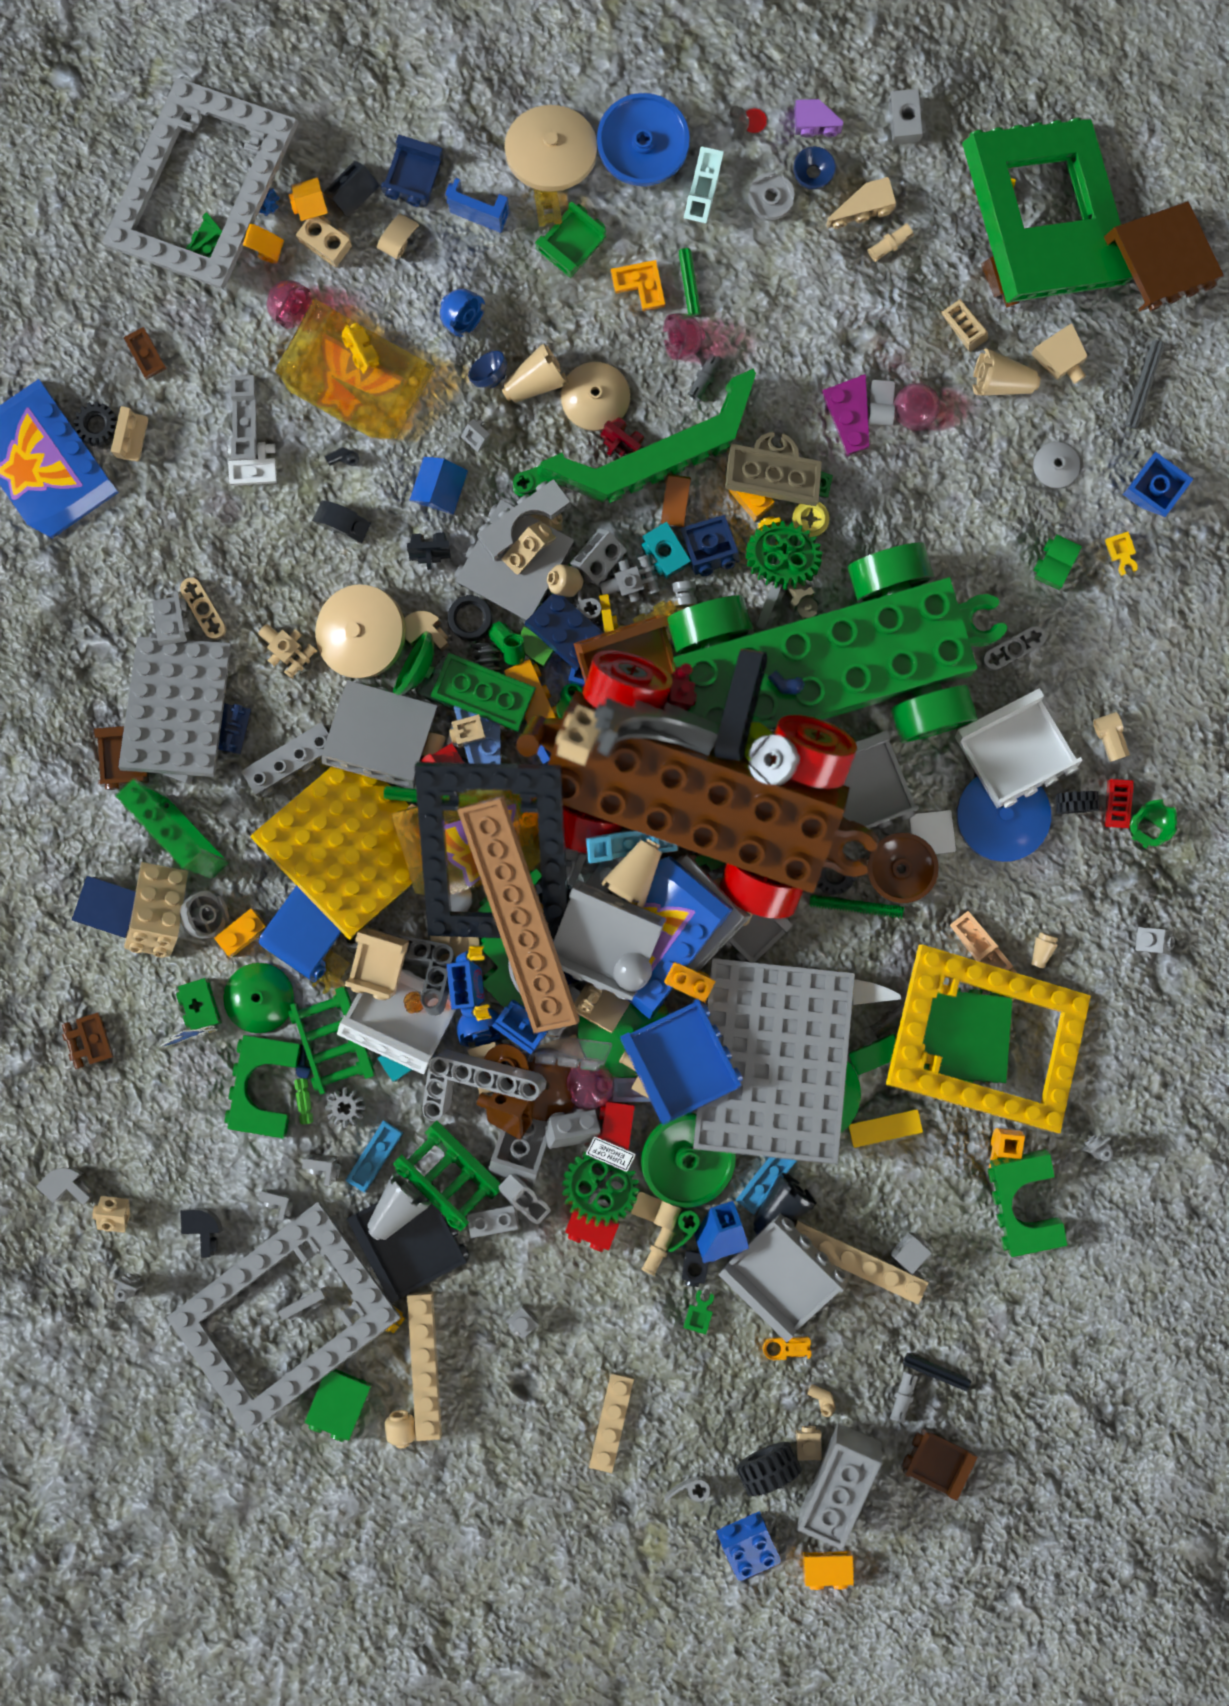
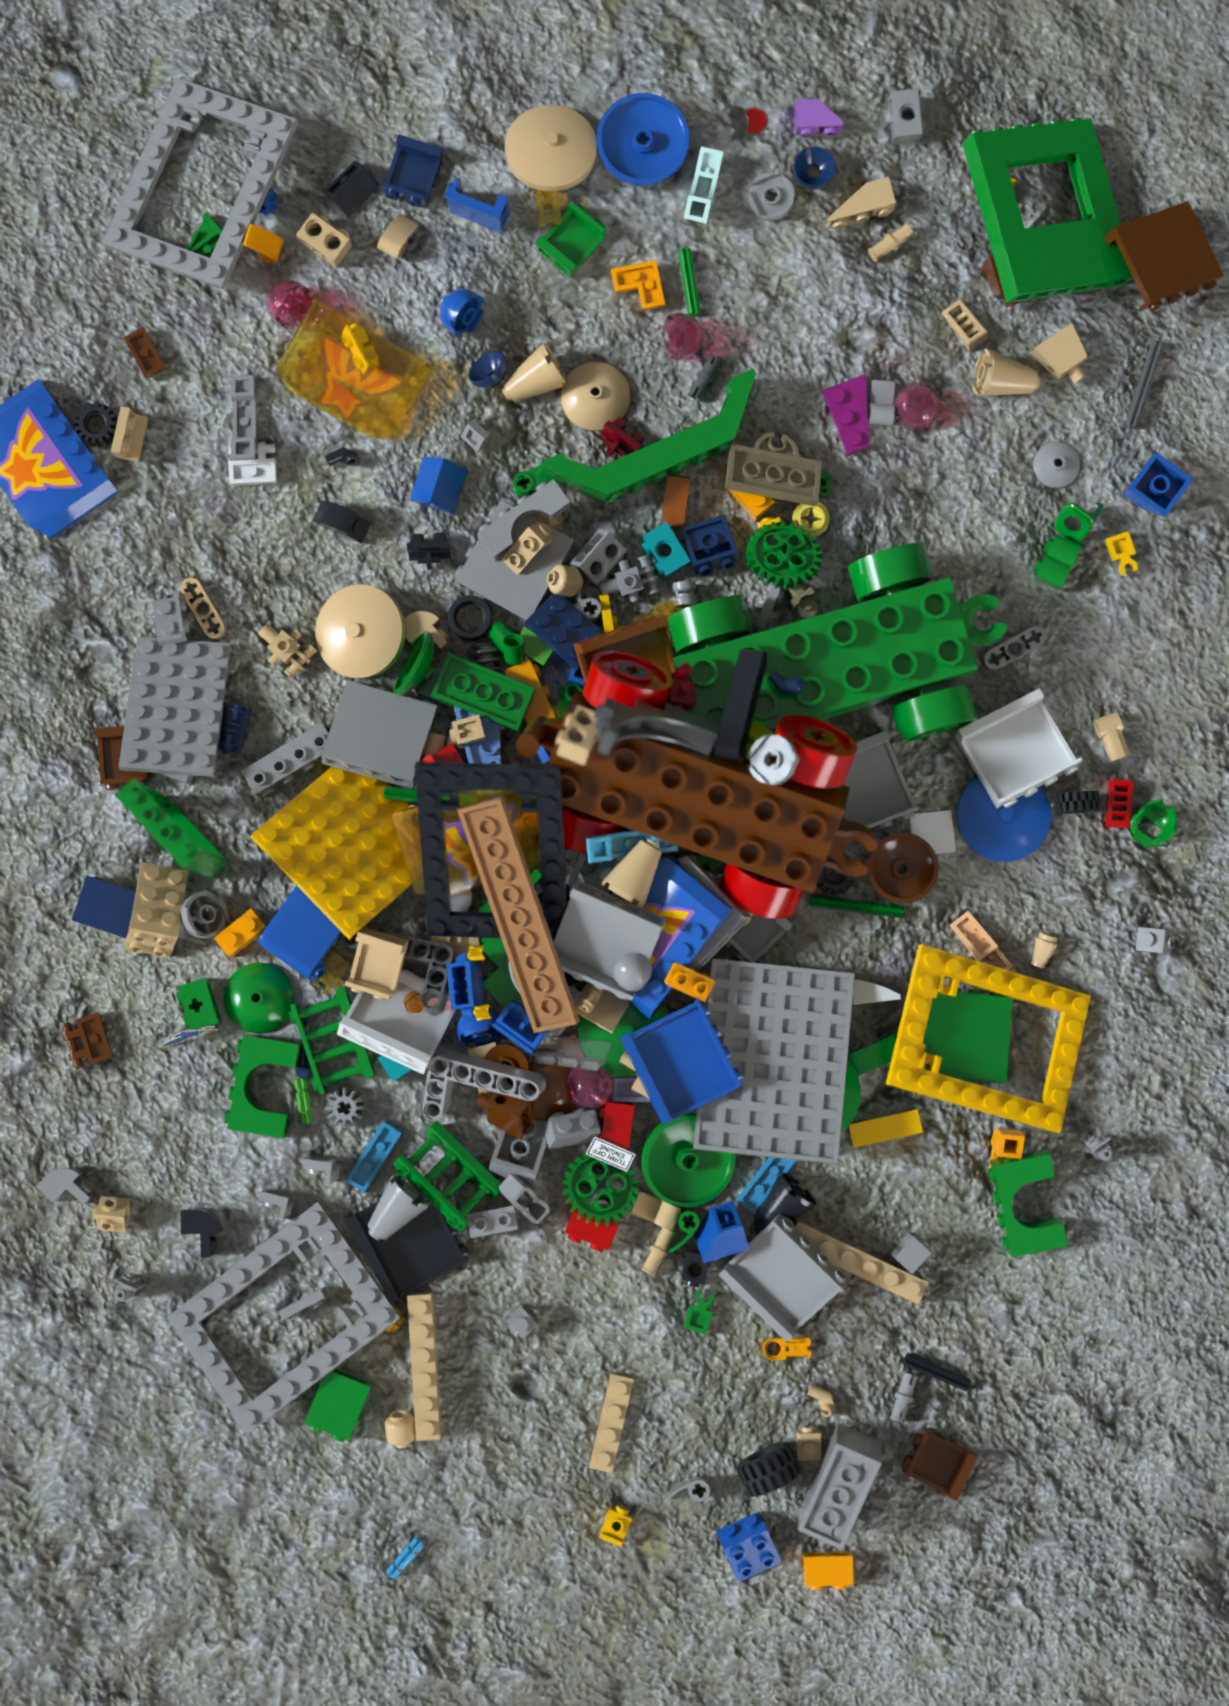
light orange brick [289,177,328,221] -> none
none -> dark azure axle [386,1536,425,1579]
none -> yellow brick [599,1505,632,1547]
none -> green piece [1054,502,1104,543]

